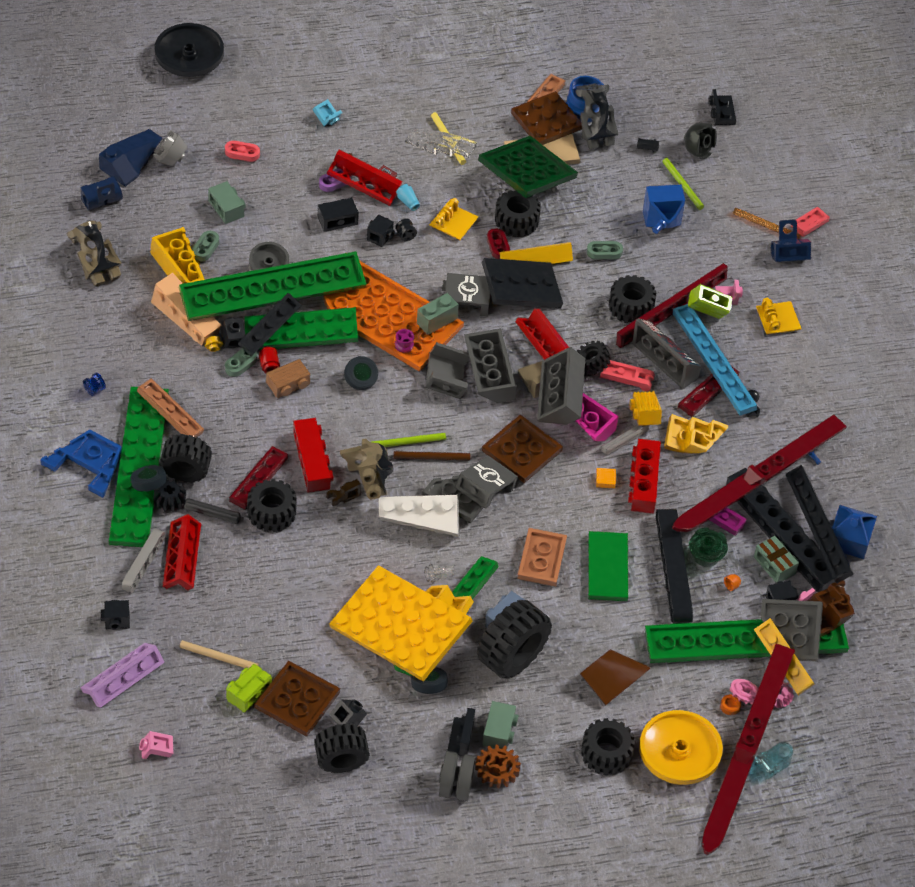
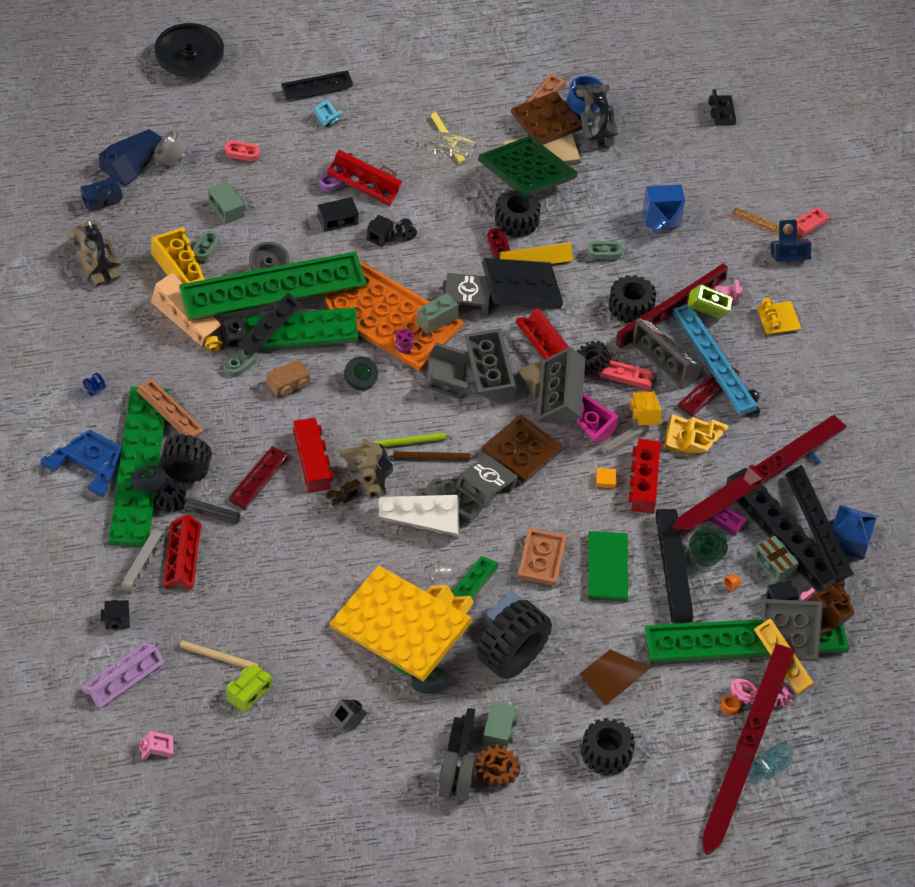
black tyre [247,479,297,532] -> none
reddish brown plate [255,660,340,737] -> none
red brick [258,347,280,374] -> none
black tyre [314,724,370,773] -> none
medium azure cone [396,184,420,211] -> none
yellow hinge [429,198,478,240] -> none
black pin [637,138,659,152] -> none
yellow dish [639,710,723,785] -> none
lime bar [662,158,704,210] -> none
pearl dark grey cylinder [684,123,717,158] -> none
none -> black plate [281,70,353,100]

